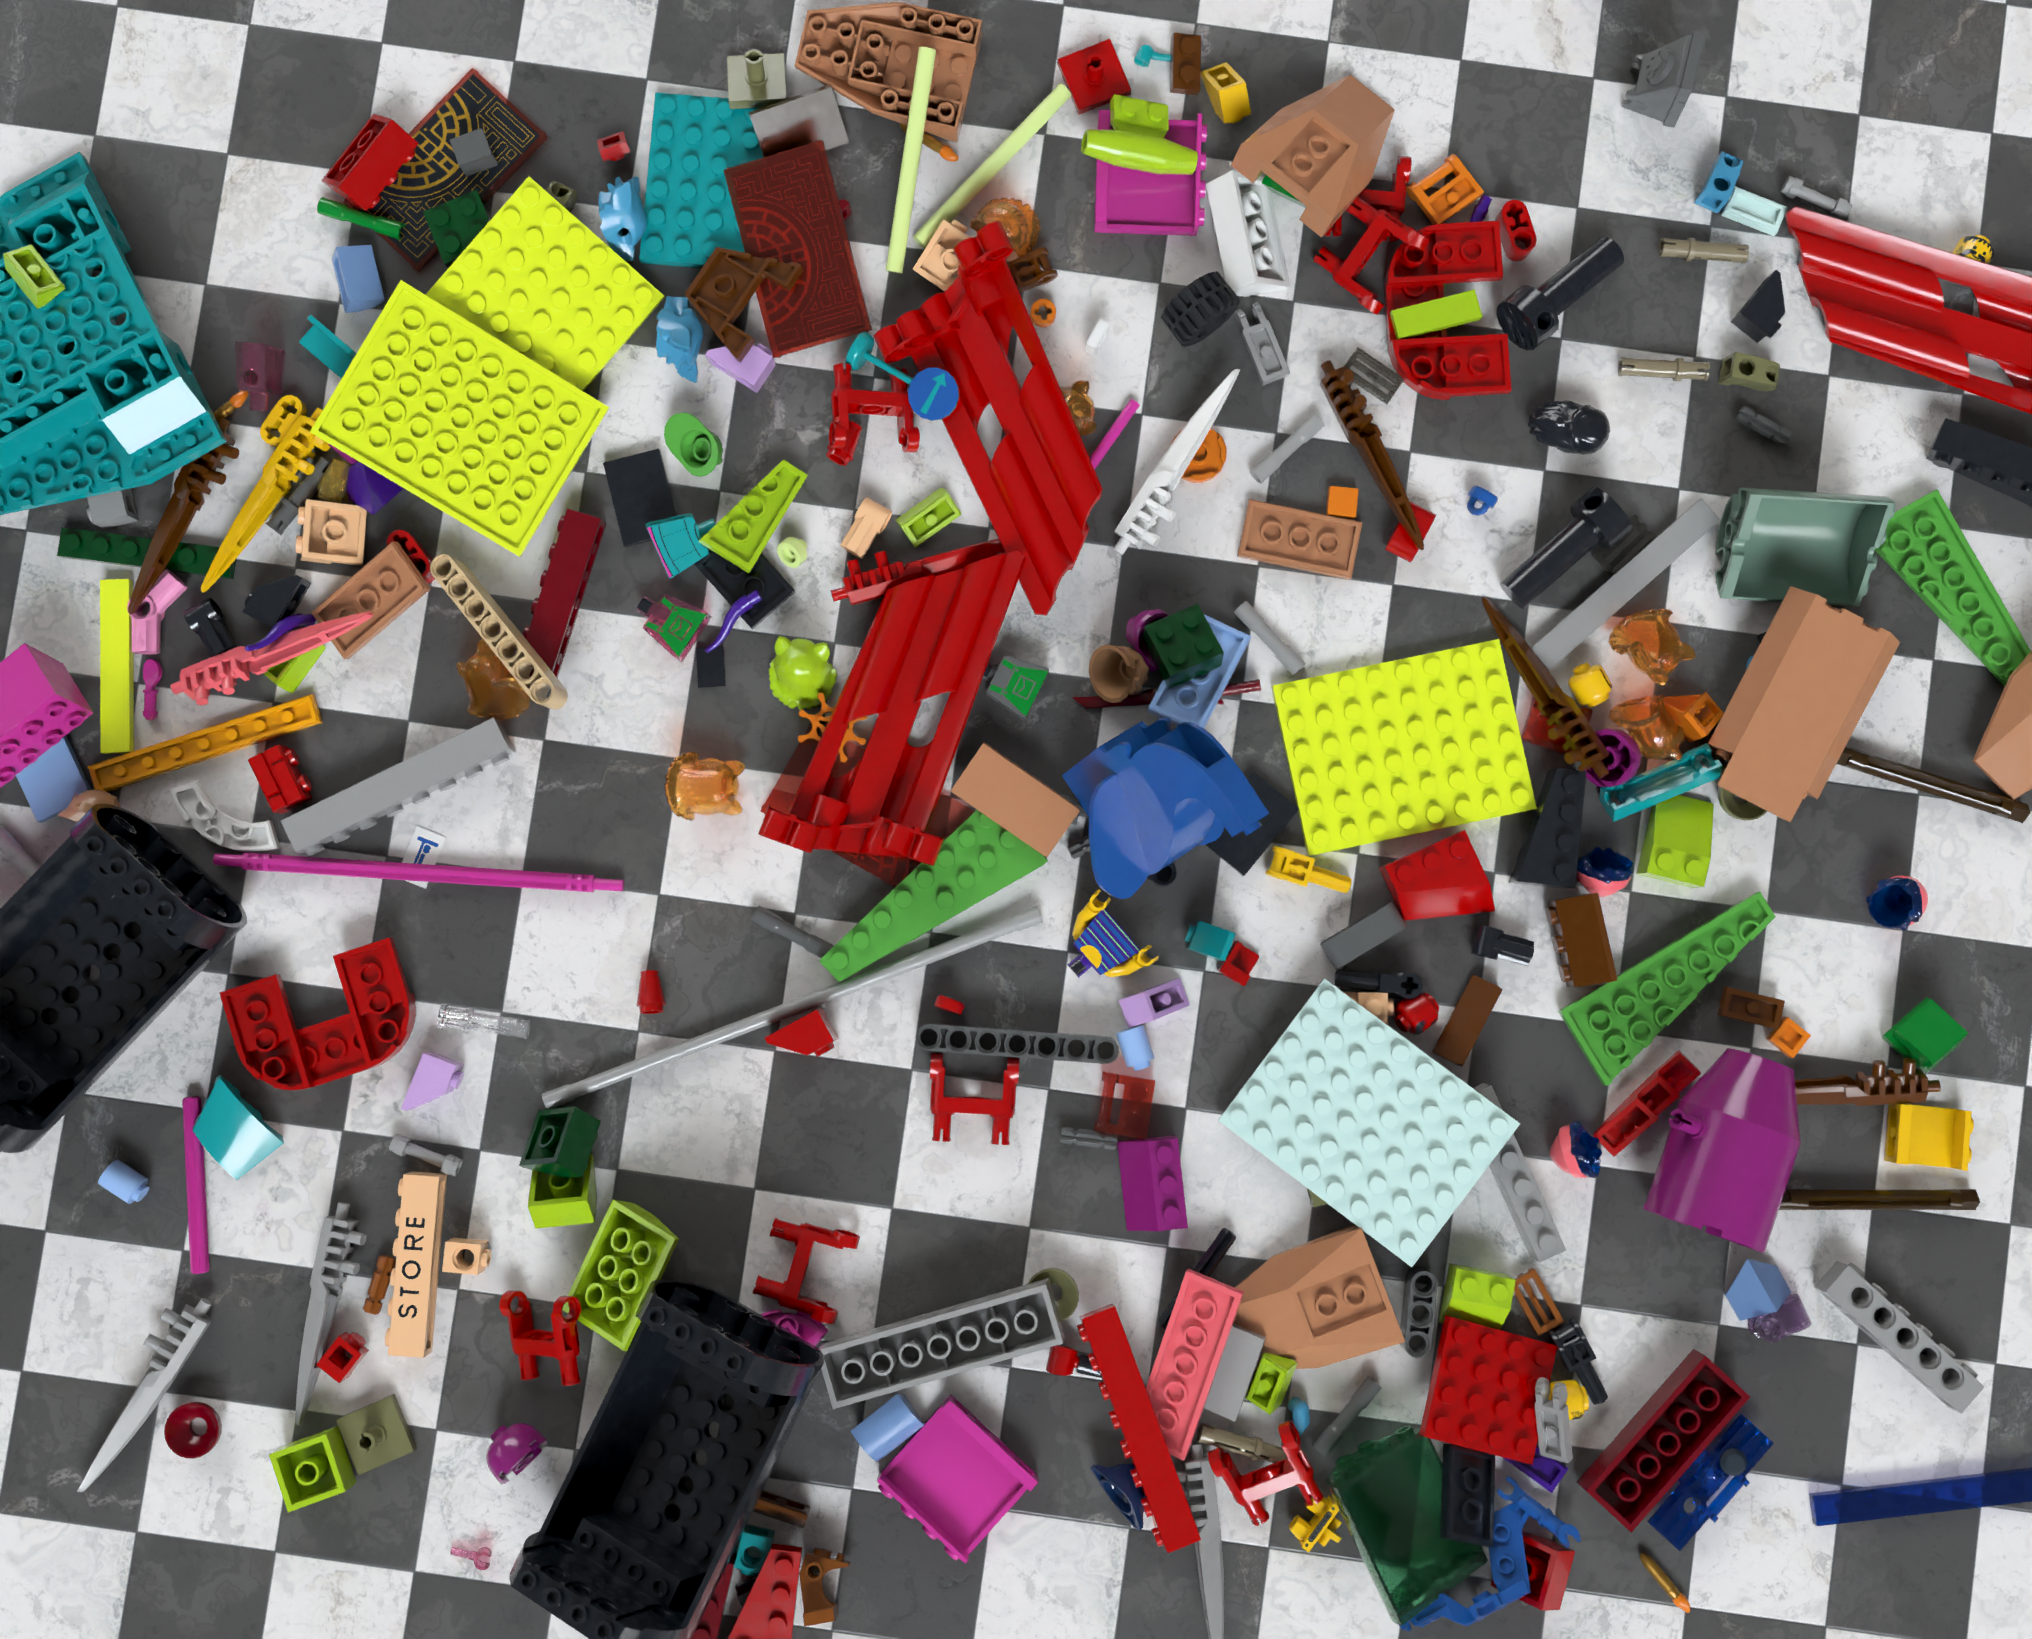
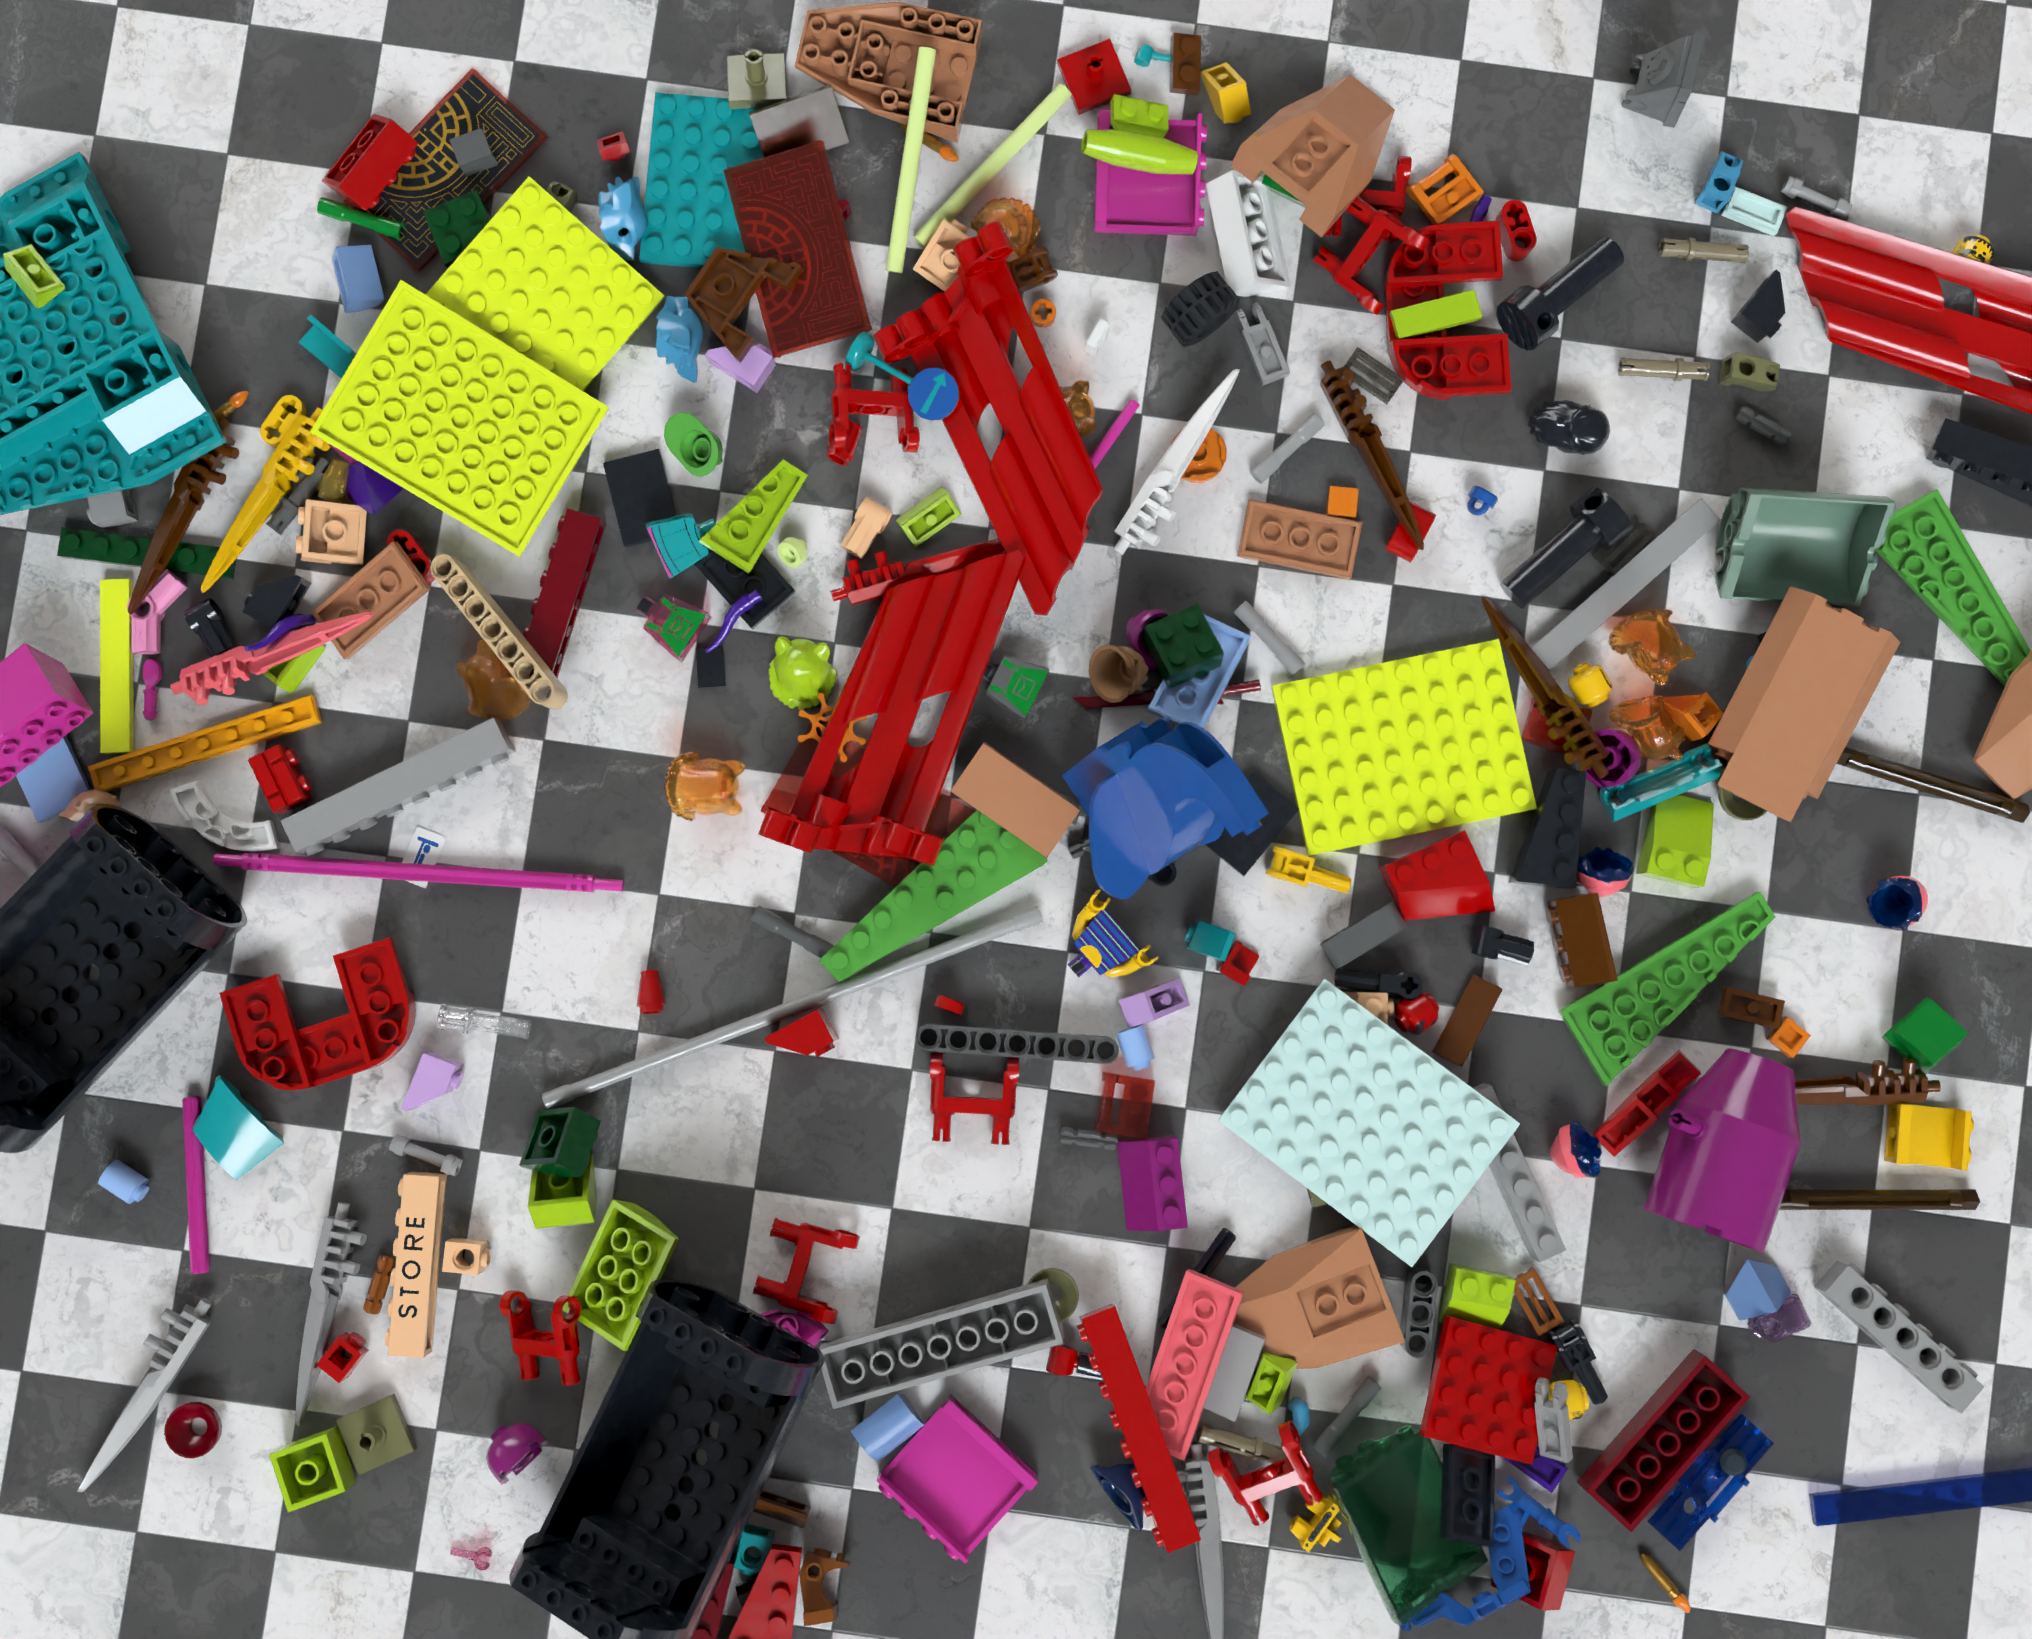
clear pink torso [235,342,285,412] -> none

